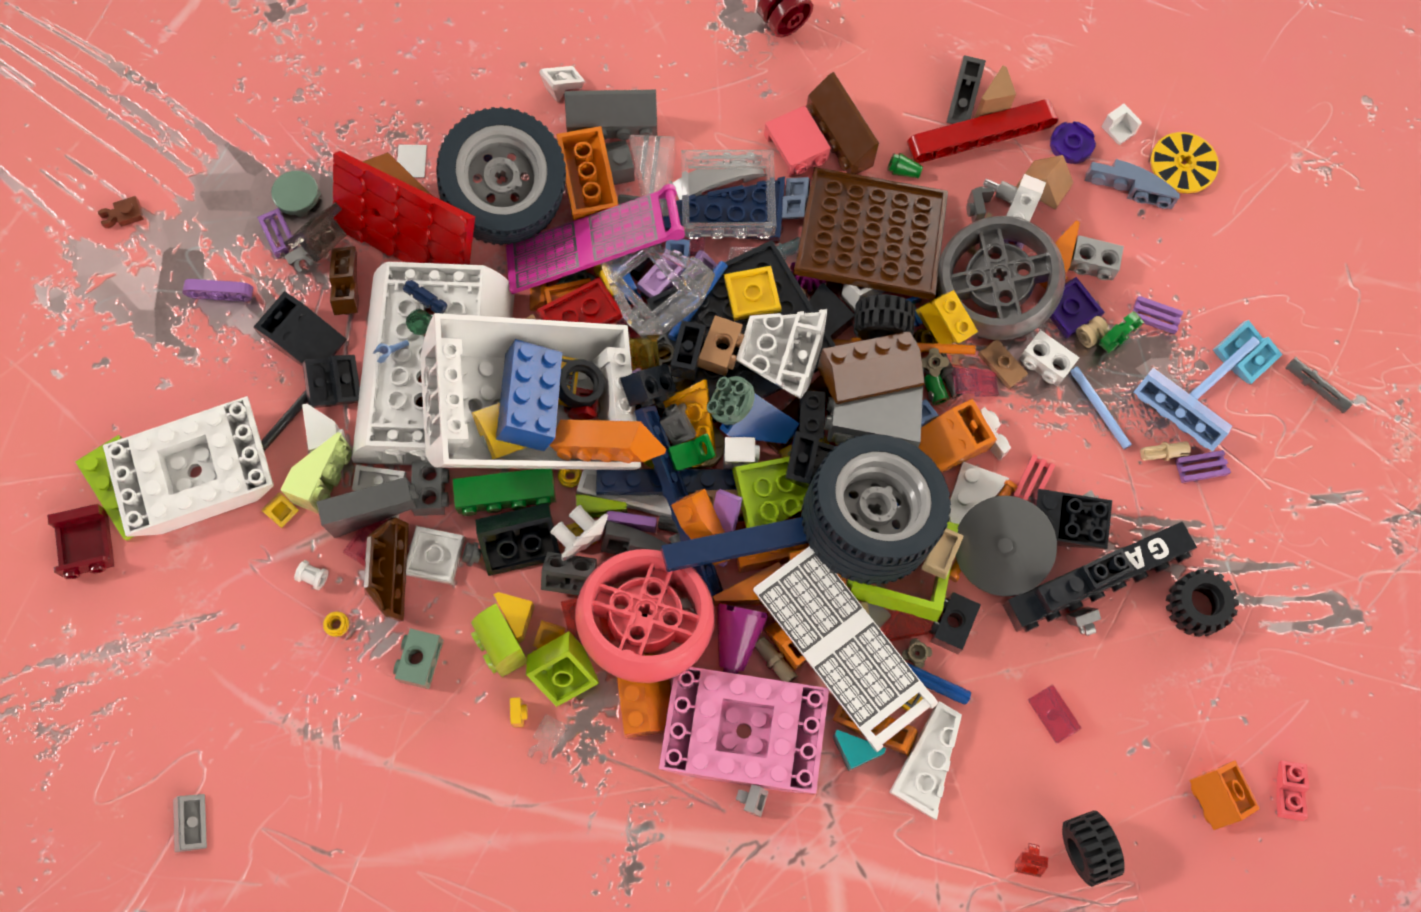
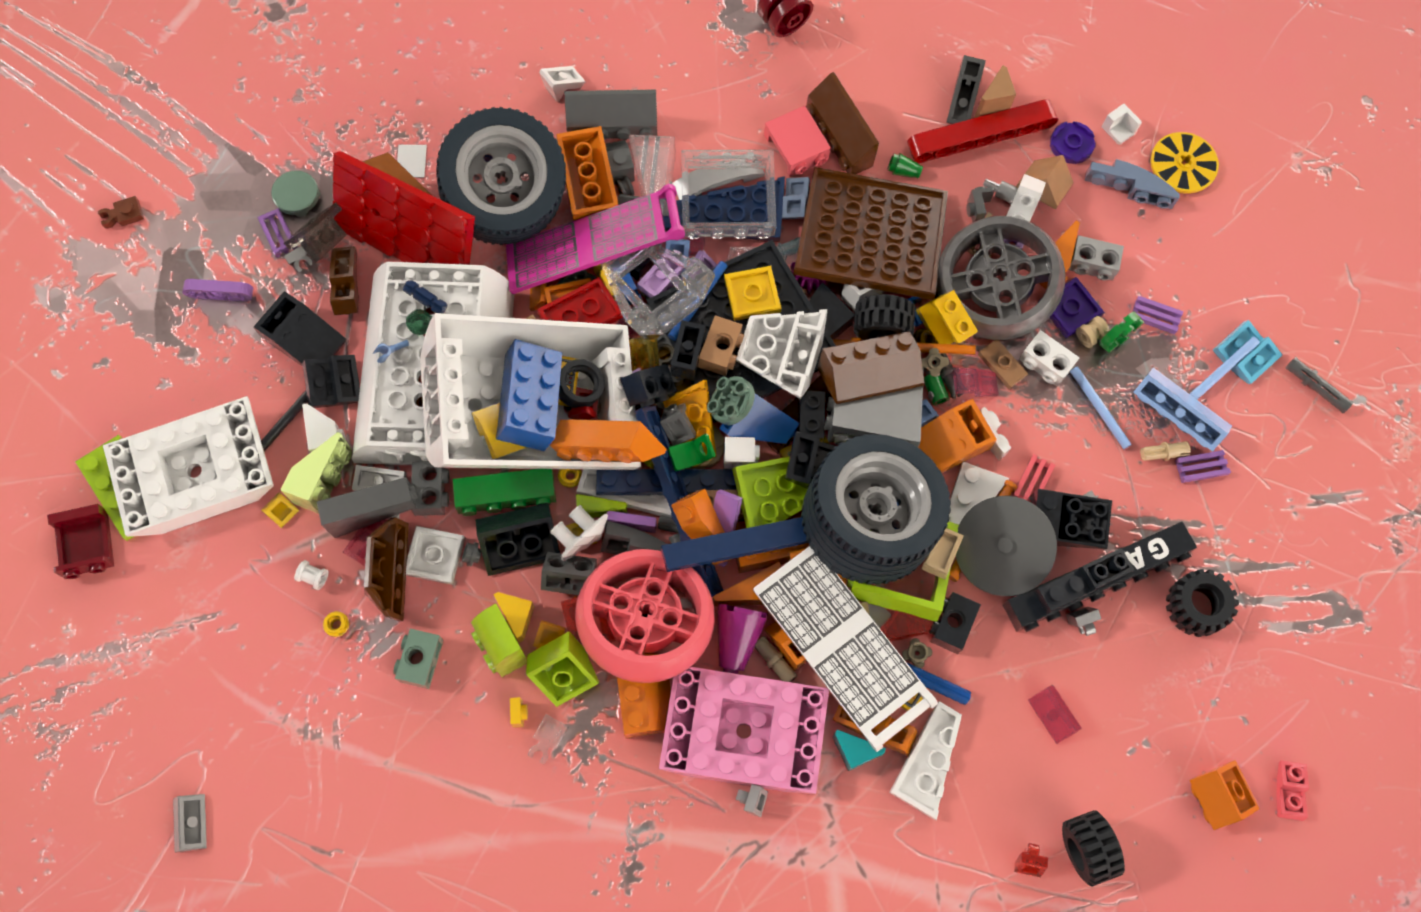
none -> dark grey bush [616,176,635,196]

